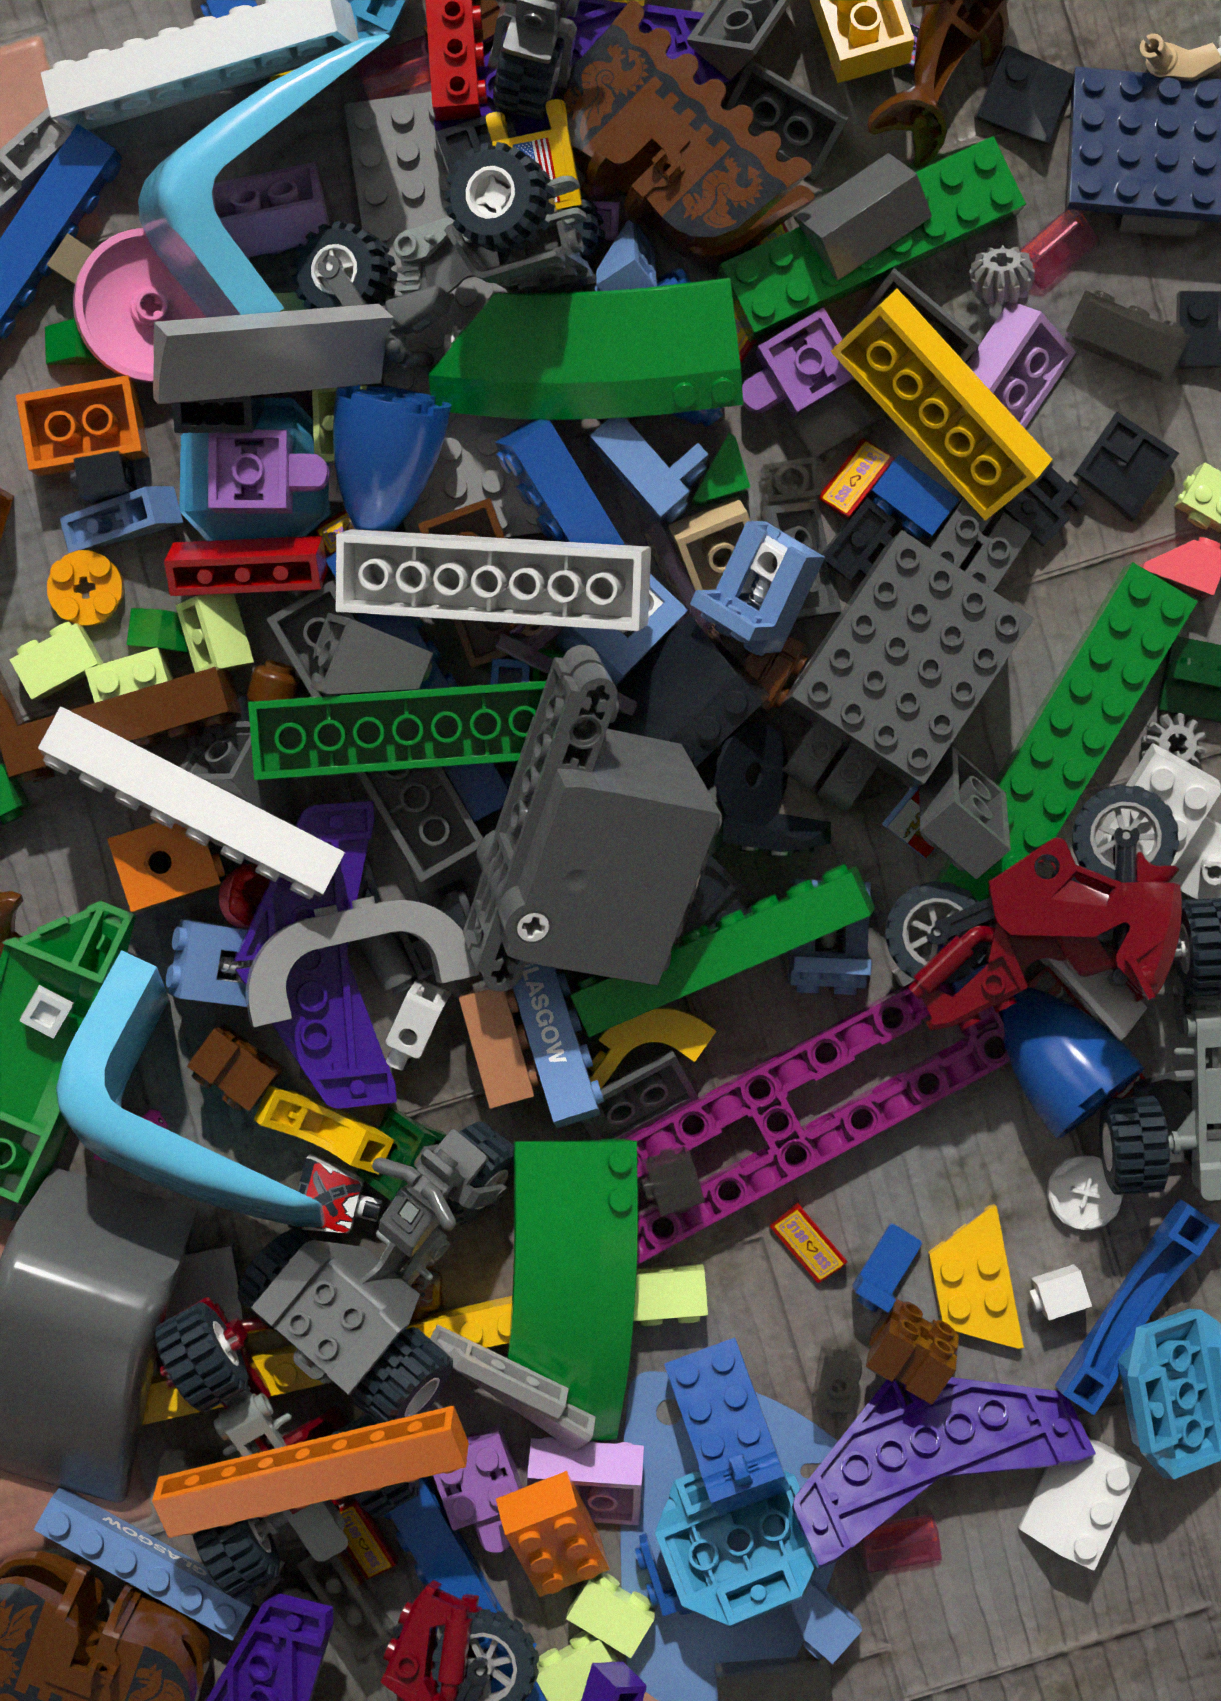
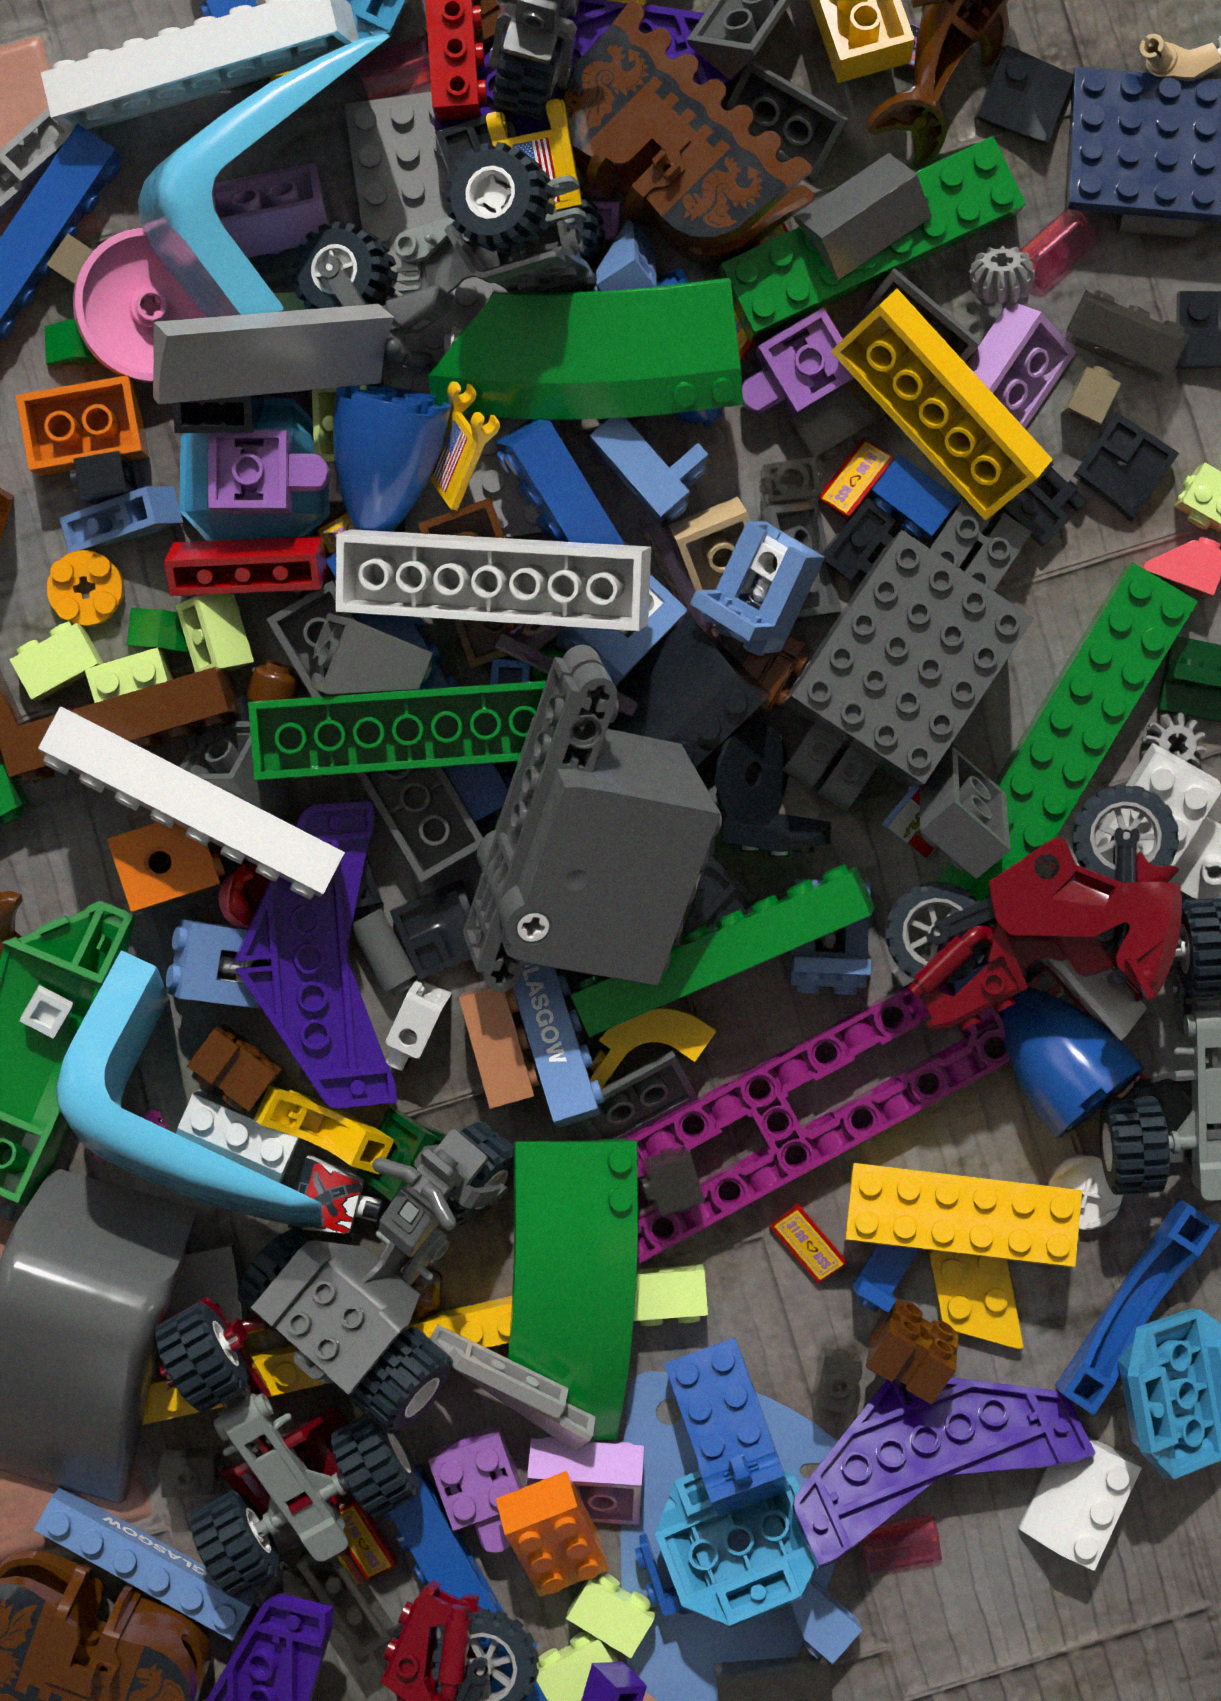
orange brick [152,1405,469,1538] -> none
light grey arch [246,896,479,1027] -> none
green slope [692,433,751,507] -> none
white brick [1029,1264,1092,1320] -> none
none -> white slope [176,1089,300,1183]
none -> yellow flag [430,381,500,511]
none -> yellow brick [844,1163,1082,1268]
none -> dark tan brick [1061,366,1121,430]

